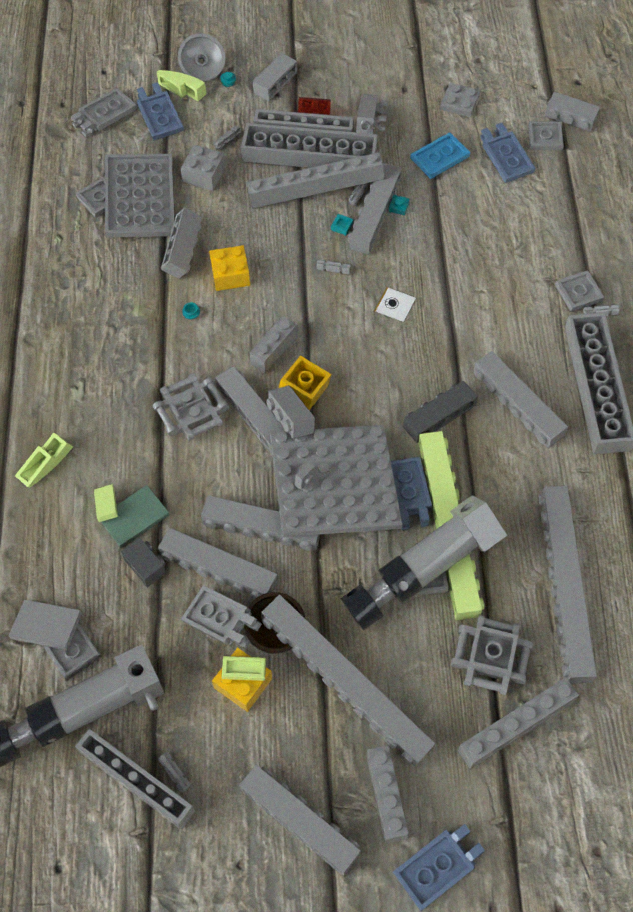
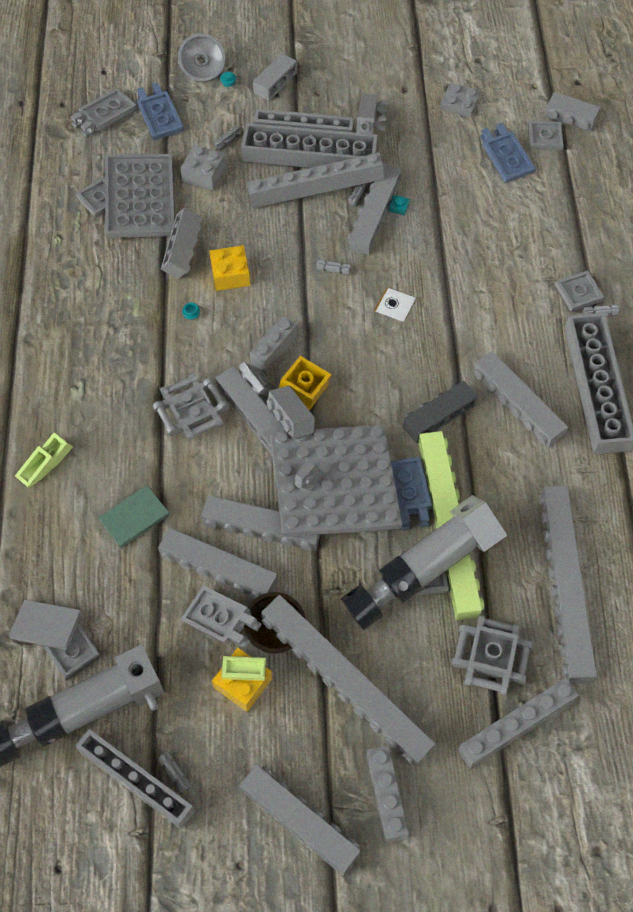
yellowish green tile [94,484,118,522] -> none
dark grey brick [120,537,166,587] -> none
yellowish green slope [157,70,206,101] -> none
clear red bracket [298,97,331,115] -> none
teal plate [331,214,354,236] -> none
sand blue tile [393,824,485,911] -> none
dark azure plate [410,132,470,179] -> none
none -> light grey plate [239,362,276,399]

